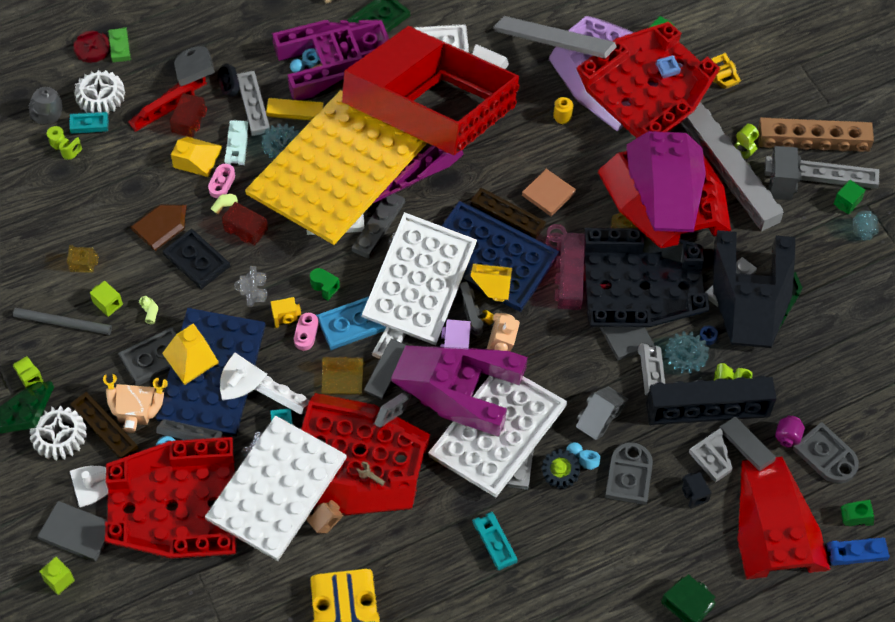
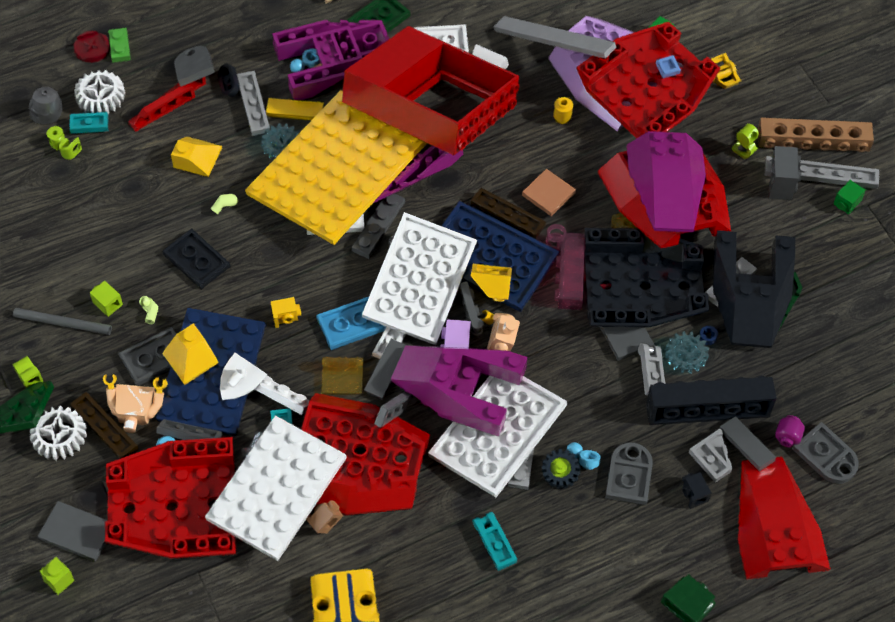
clear yellow brick [67,245,98,272] -> none
white shield [70,466,108,507] -> none
reddish brown tile [130,204,187,251] -> none
clear red brick [170,93,207,138] -> none
bright pink plate [208,164,235,198] -> none
clear red brick [222,202,268,246] -> none
light aqua plate [225,121,249,166] -> none
clear hips [234,266,267,307] -> none
bright pink plate [294,313,319,351] -> none
green leg [310,268,340,301] -> none
dark tan hand [357,462,385,486] -> none
brick [576,386,628,440] -> none
light grey brick [681,102,784,231] -> none
lime leg [714,363,753,380] -> none
blue plate [826,537,890,565] -> none
green leg [840,500,874,526] -> none
clear light blue head [853,211,879,240] -> none

